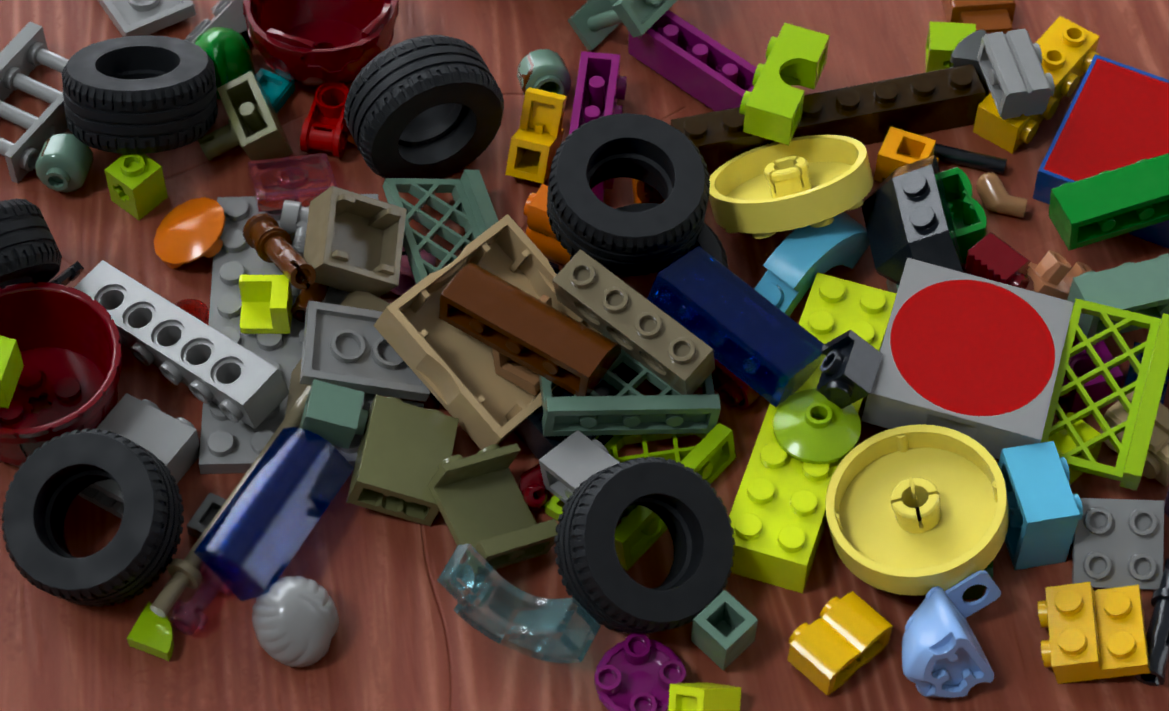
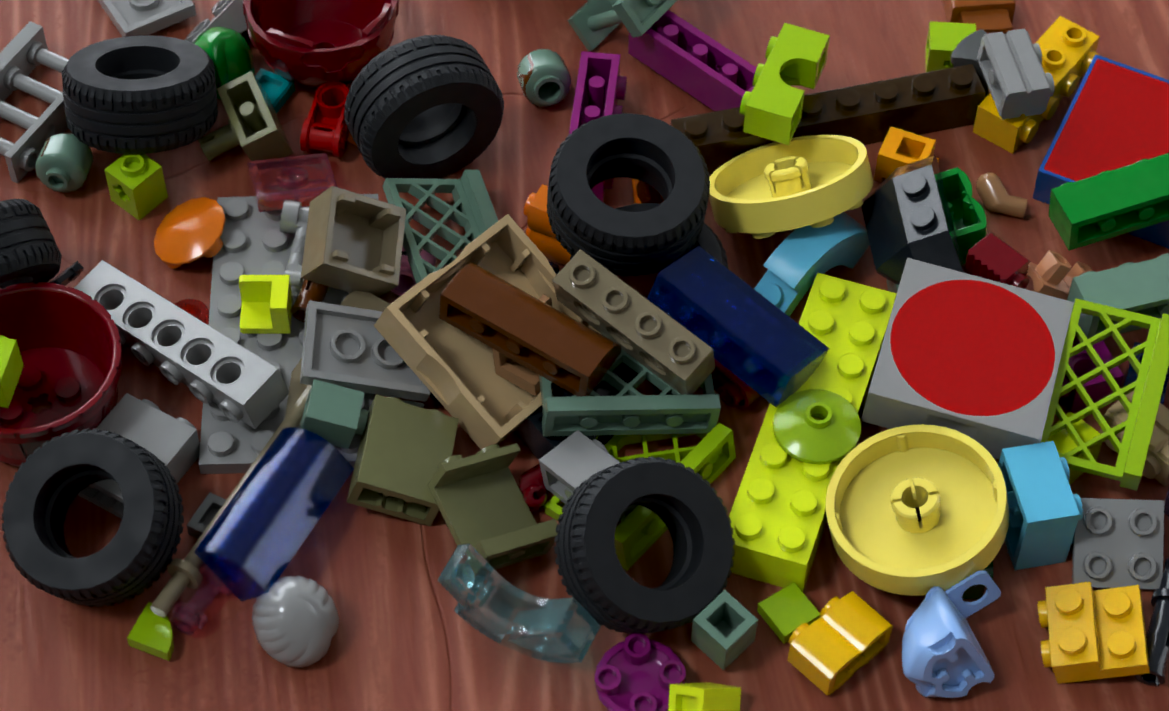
reddish brown pin [243,214,316,289] -> none
yellow brick [505,87,567,184] -> none
black brick [816,329,883,409] -> none
black bar [933,143,1007,175] -> none
none -> lime tile [757,582,821,644]

